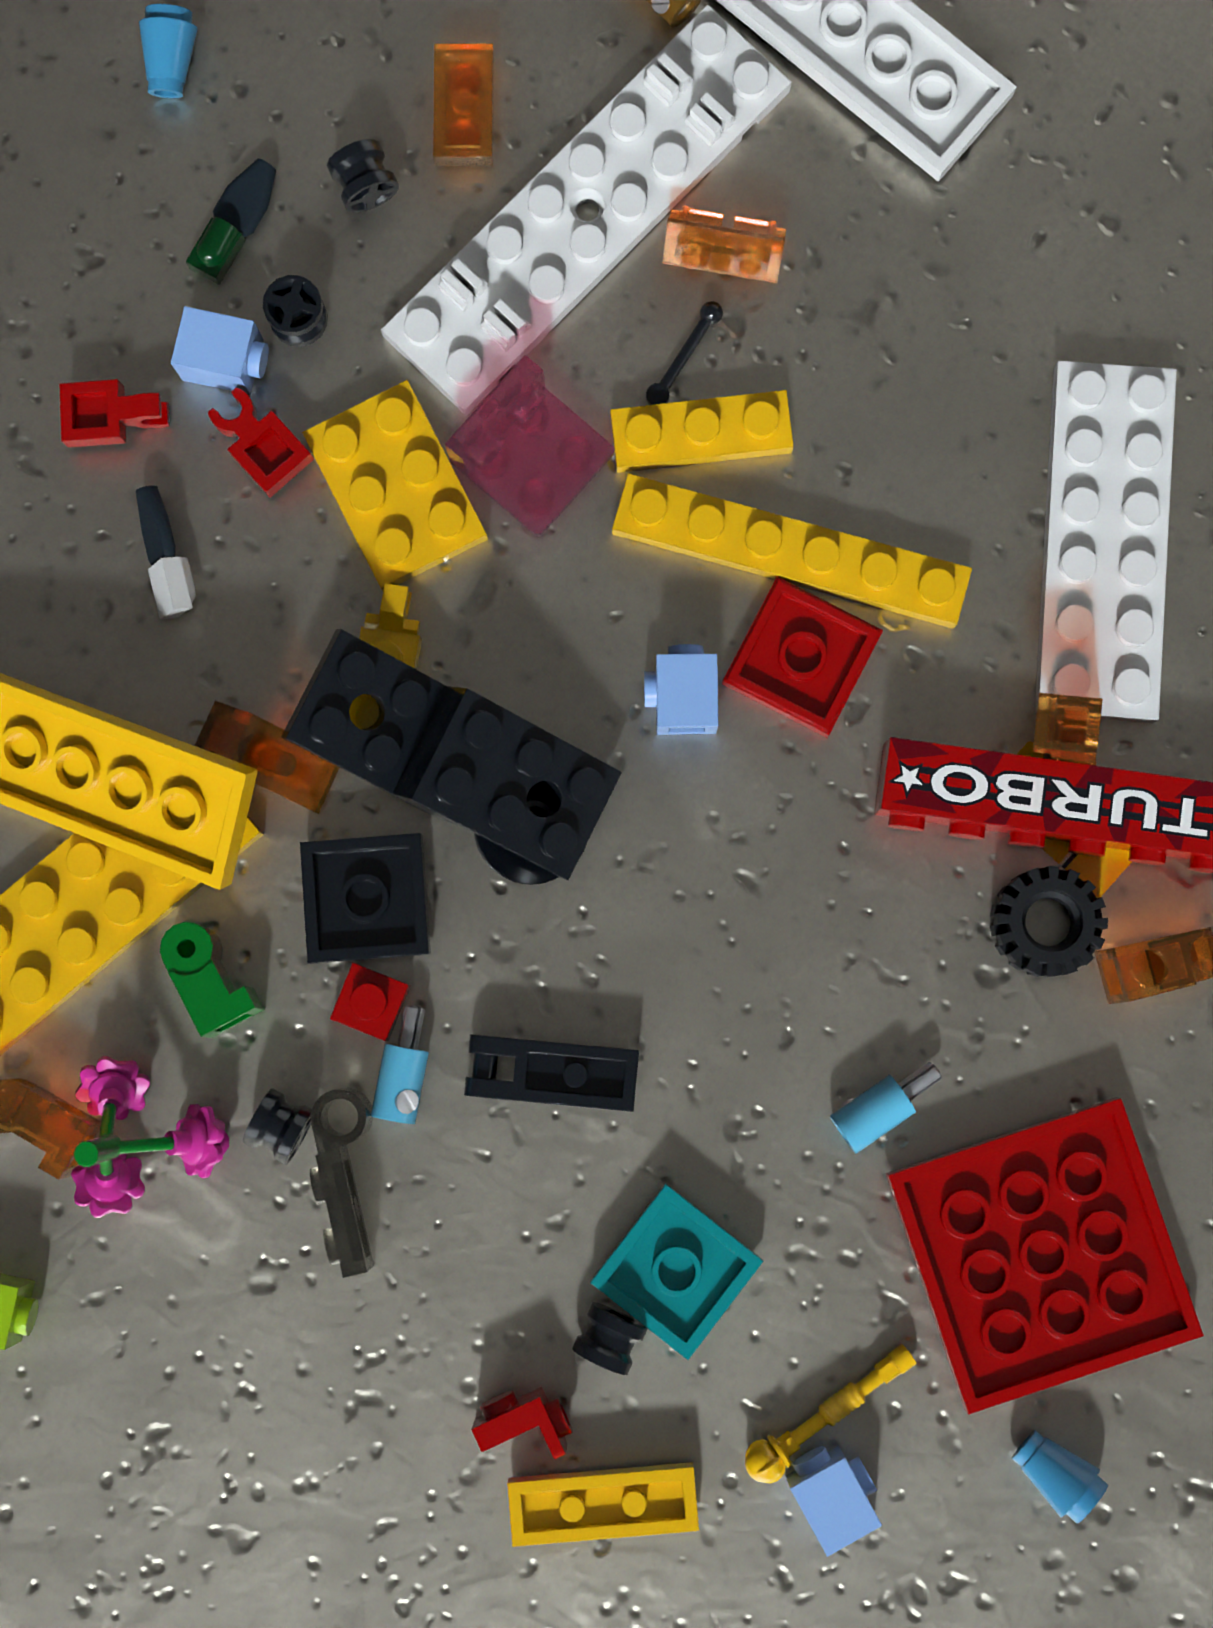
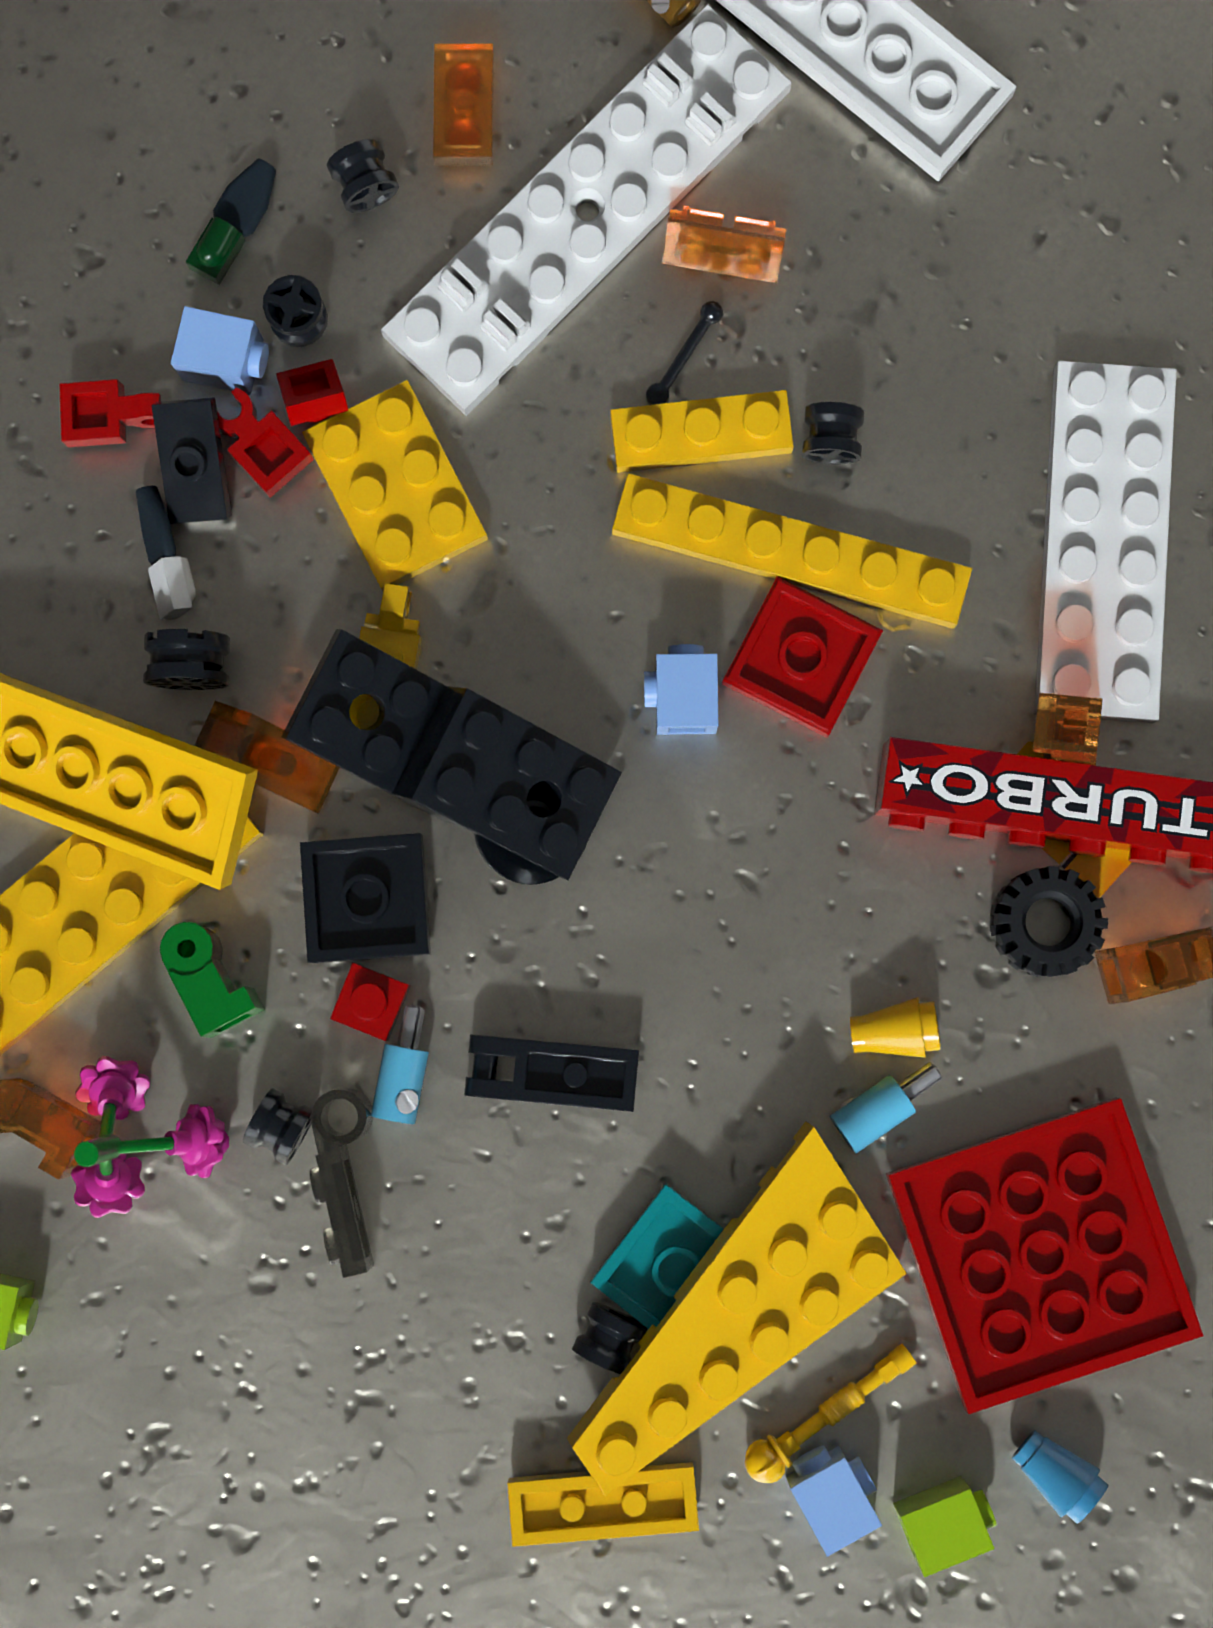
dark azure cone [139,4,198,99] -> none
clear pink bracket [445,355,614,537] -> none
red bracket [471,1387,573,1459] -> none
none -> black wheel [143,629,230,690]
none -> black plate [151,397,232,524]
none -> red plate [276,358,349,426]
none -> yellow wing [566,1121,907,1496]
none -> black wheel [802,402,864,465]
none -> yellow cone [850,997,941,1058]
none -> lime brick [893,1476,997,1578]

